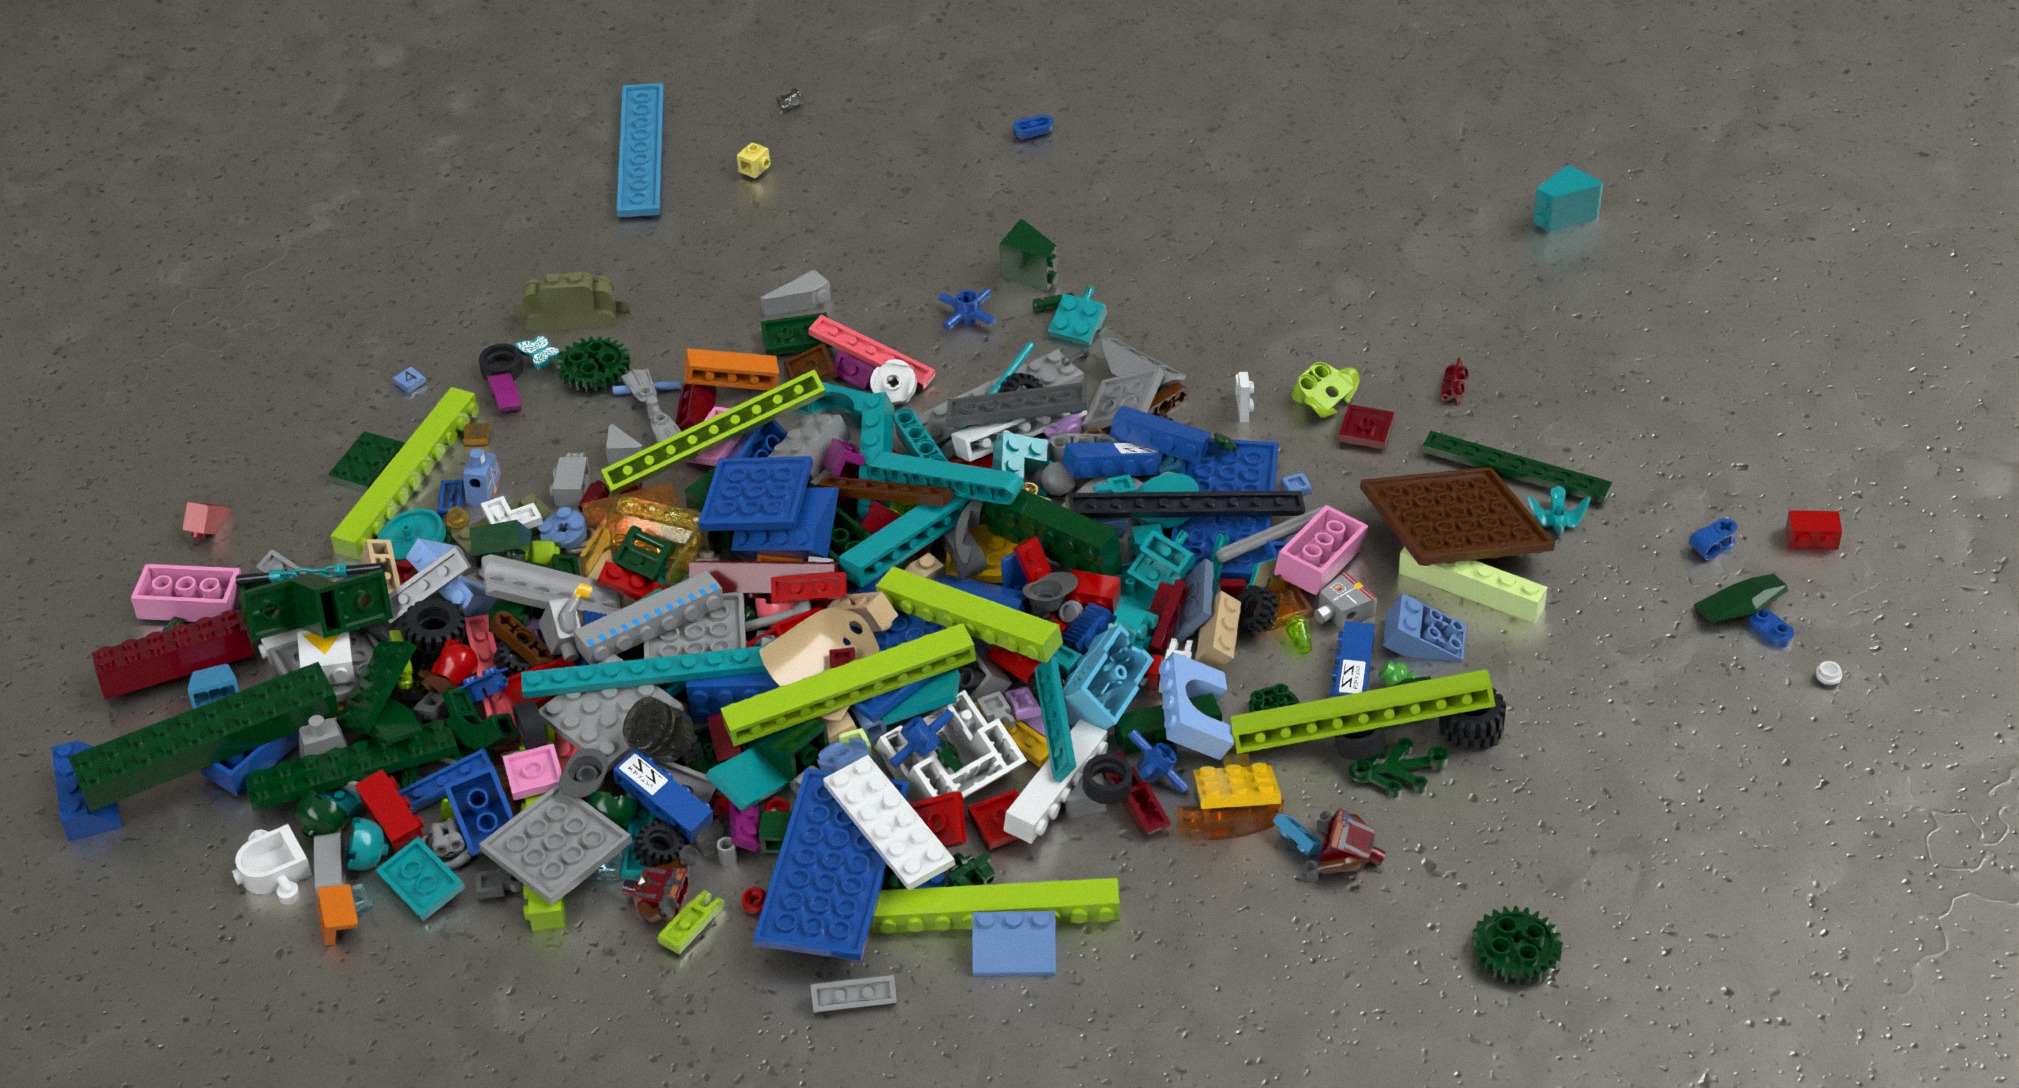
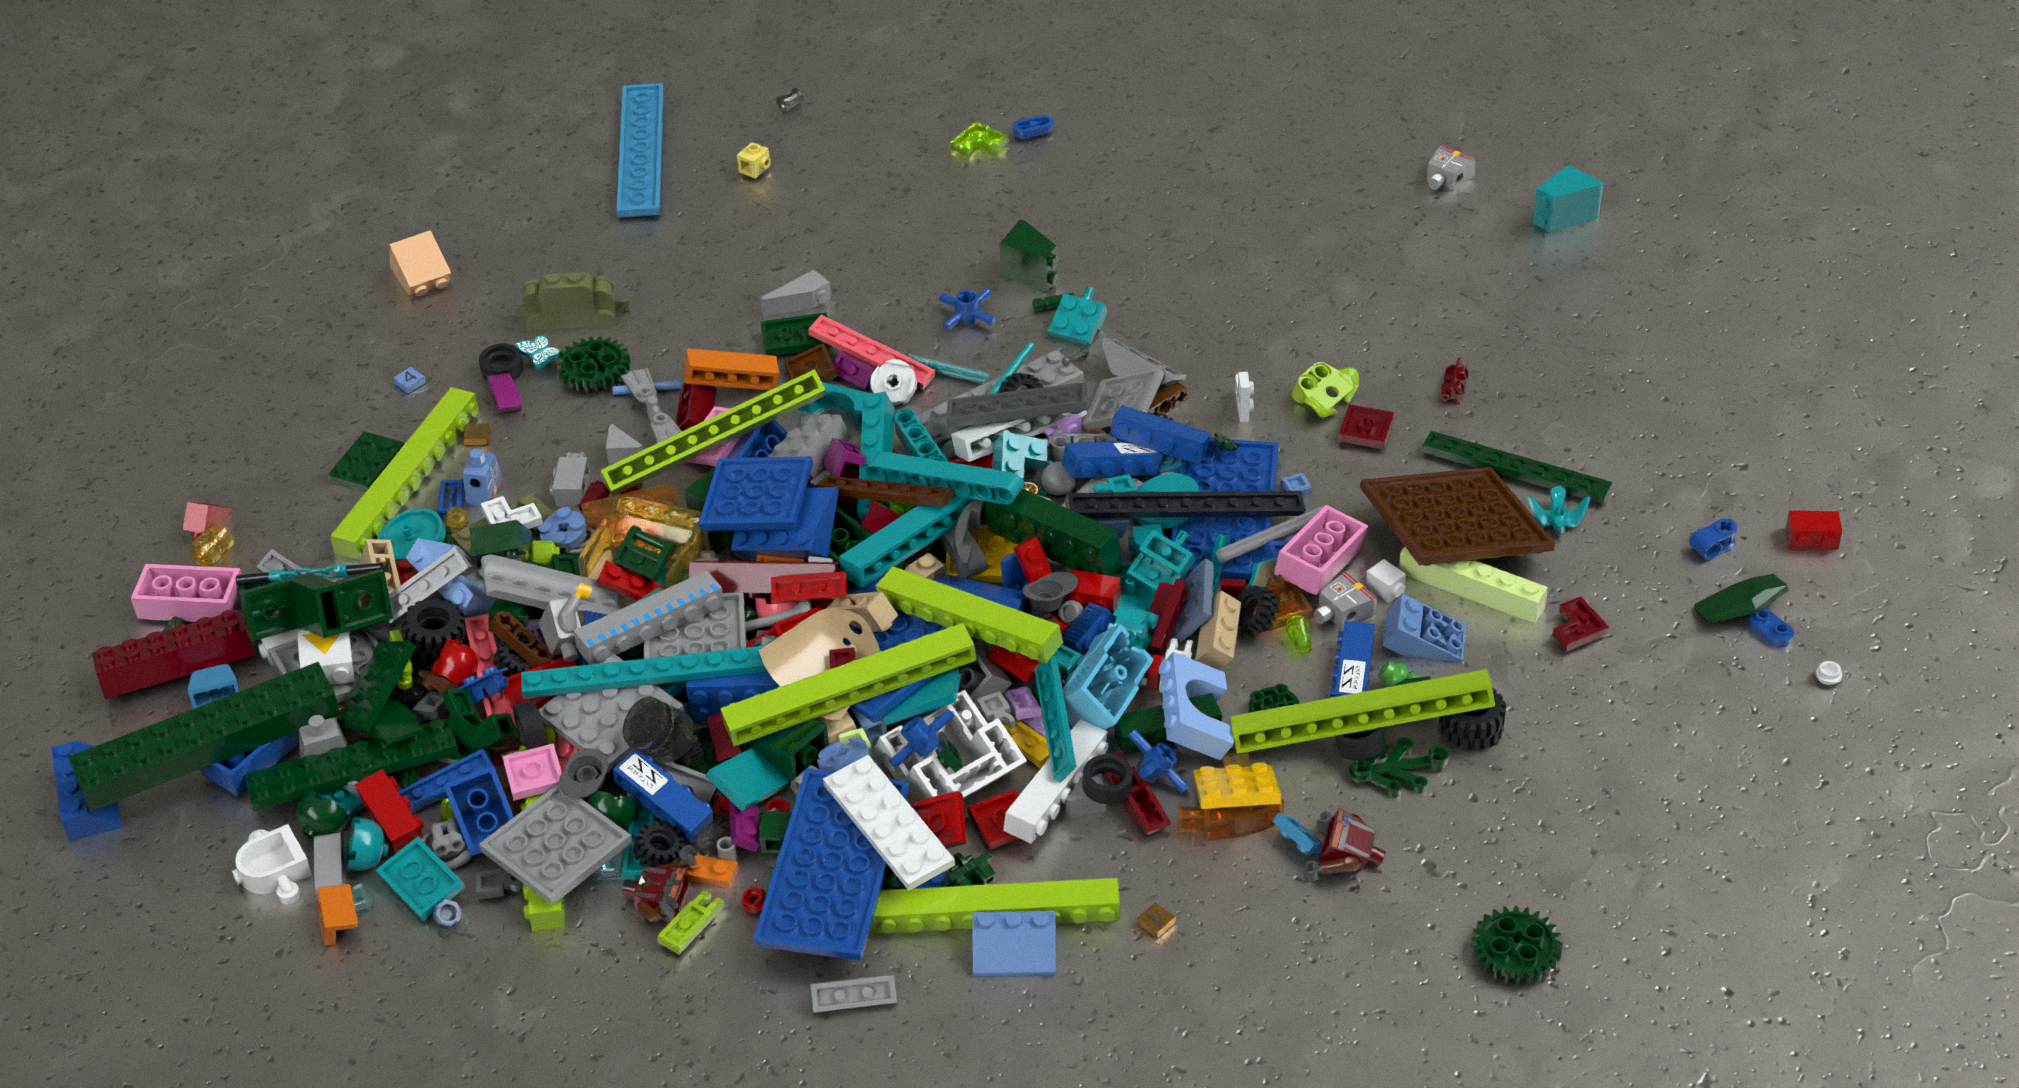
none -> clear yellow wheel [188,523,235,567]
none -> light nougat slope [389,230,451,298]
none -> sand blue tile [433,900,461,928]
none -> orange plate [686,854,739,889]
none -> teal axle [904,353,990,384]
none -> clear neon green plate [950,122,1009,156]
none -> pearl gold tile [1137,903,1176,939]
none -> white brick [1366,559,1406,603]
none -> light grey torso [1427,145,1476,190]
none -> dark red plate [1552,596,1610,652]

